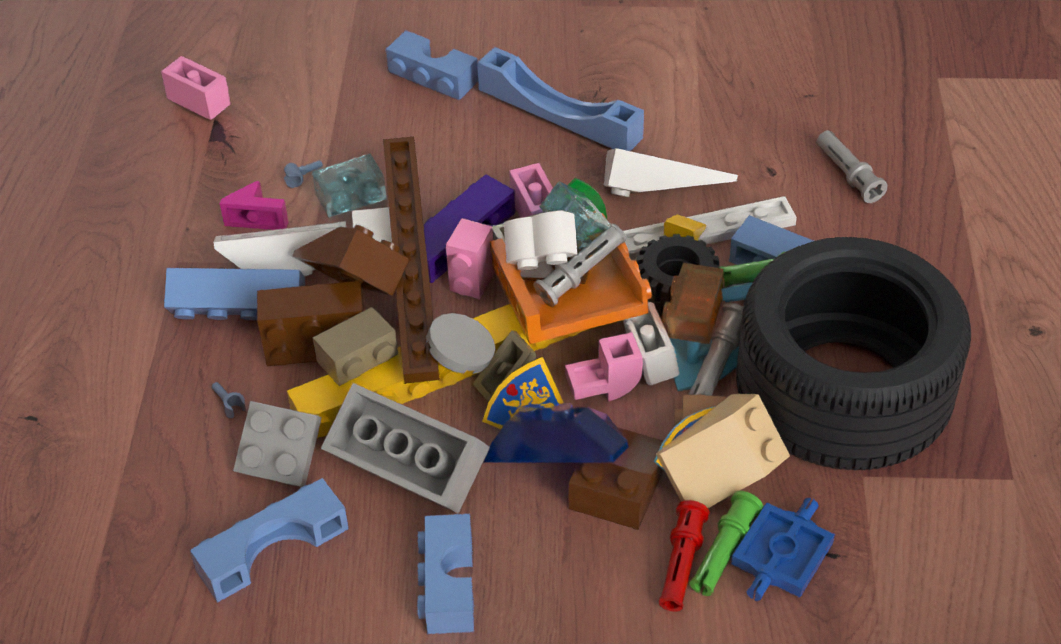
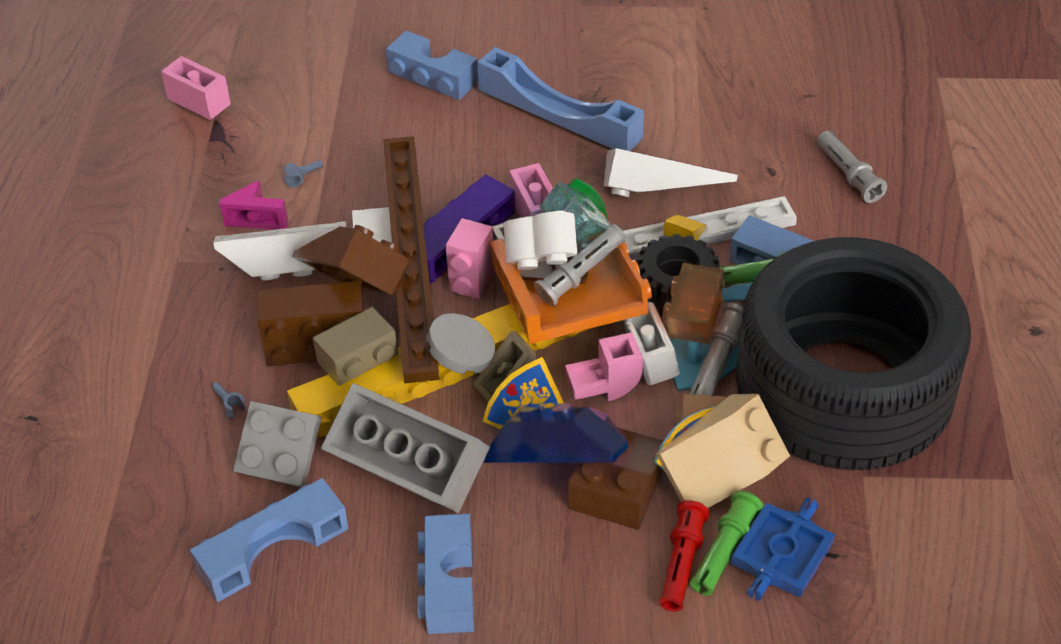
medium blue brick [164,268,305,320] -> none
clear light blue brick [312,153,387,218] -> none

